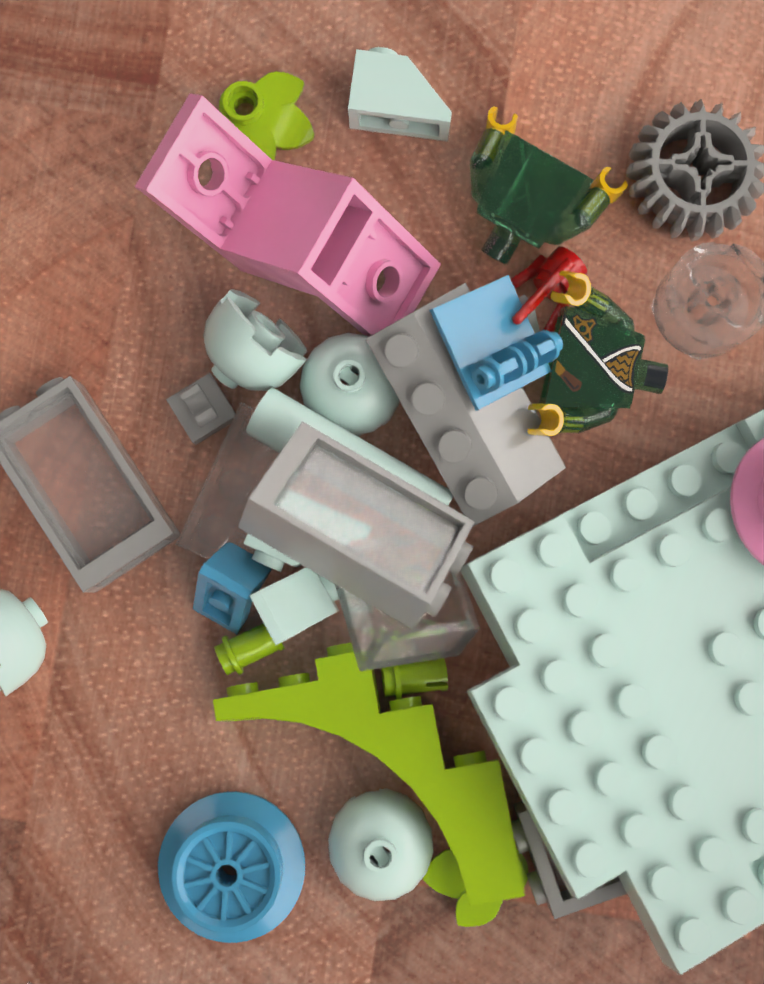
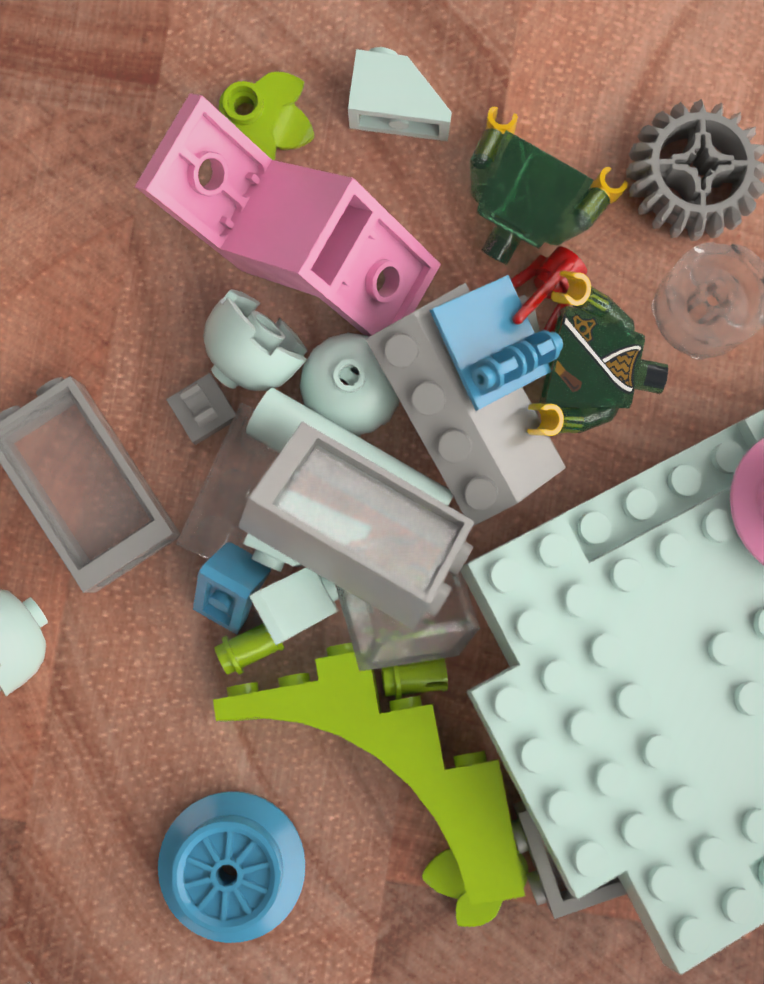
light aqua cylinder [328,789,433,901] -> none

